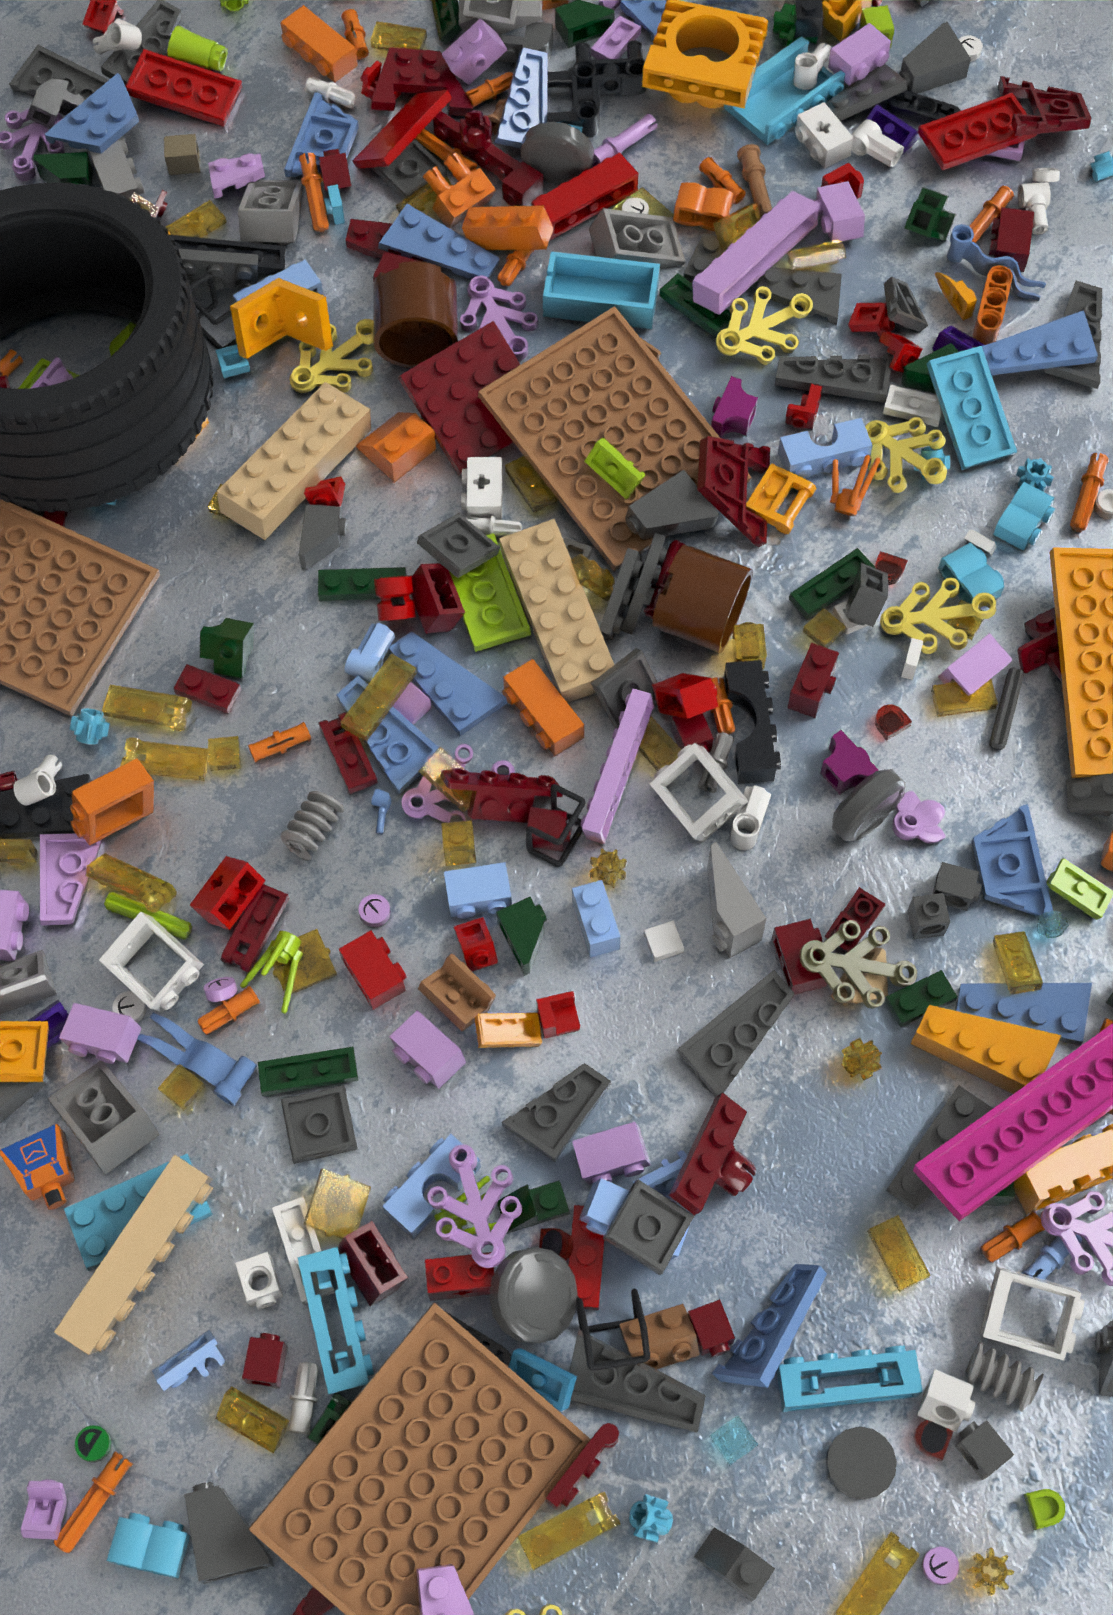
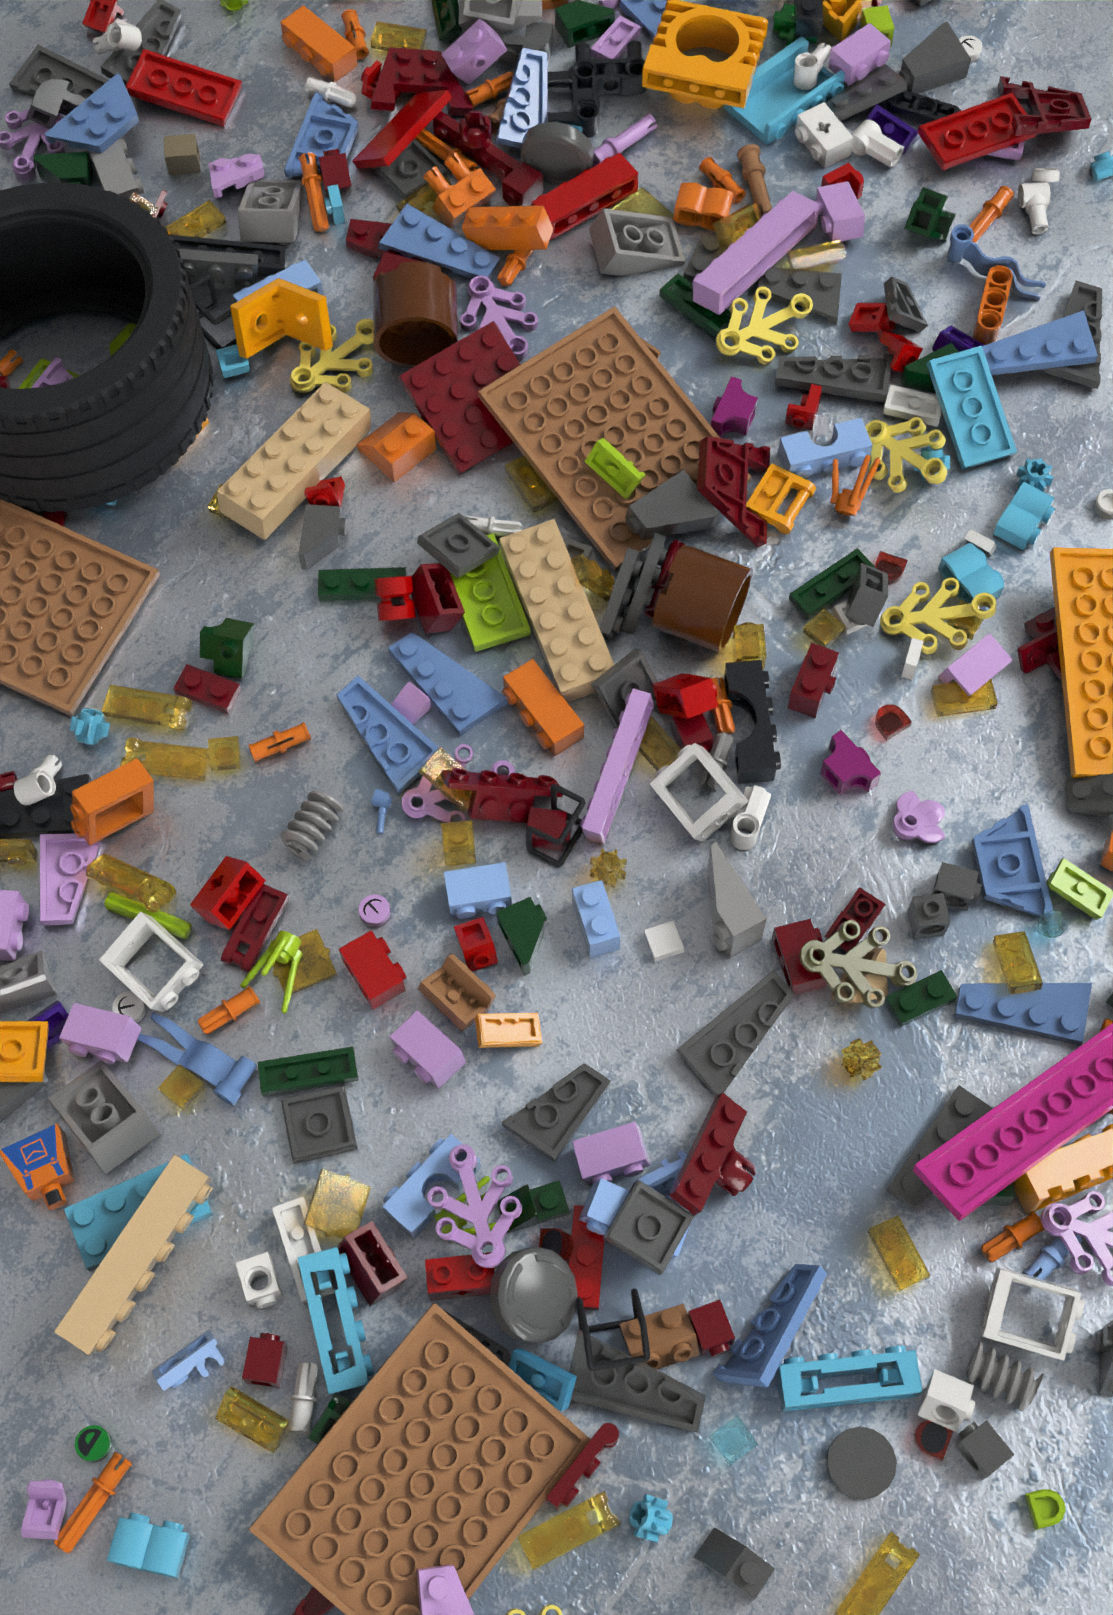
lime plant [167,25,228,72] -> none
dark grey slope [184,1482,273,1584] -> none
lavender tile [204,977,237,1002] -> none
dark red plate [318,712,378,794] -> none
clear yellow plate [341,653,417,742] -> none
light blue piece [345,623,395,684] -> none
white brick [461,457,503,520] -> none
red panel [536,991,580,1039] -> none
medium azure piece [543,251,660,329] -> none
white tile [622,198,649,214] -> none
dark grey piece [832,769,905,841] -> none
light orange wedge [910,1005,1062,1094] -> none
lavender tile [922,1547,959,1585] -> none
light orange plate [935,272,977,321] -> none
clear yellow gear [967,1548,1014,1596] -> none
dark red brick [988,207,1034,272] -> none
dark grey axle [989,667,1024,750] -> none
orange axle [1070,453,1109,533] -> none

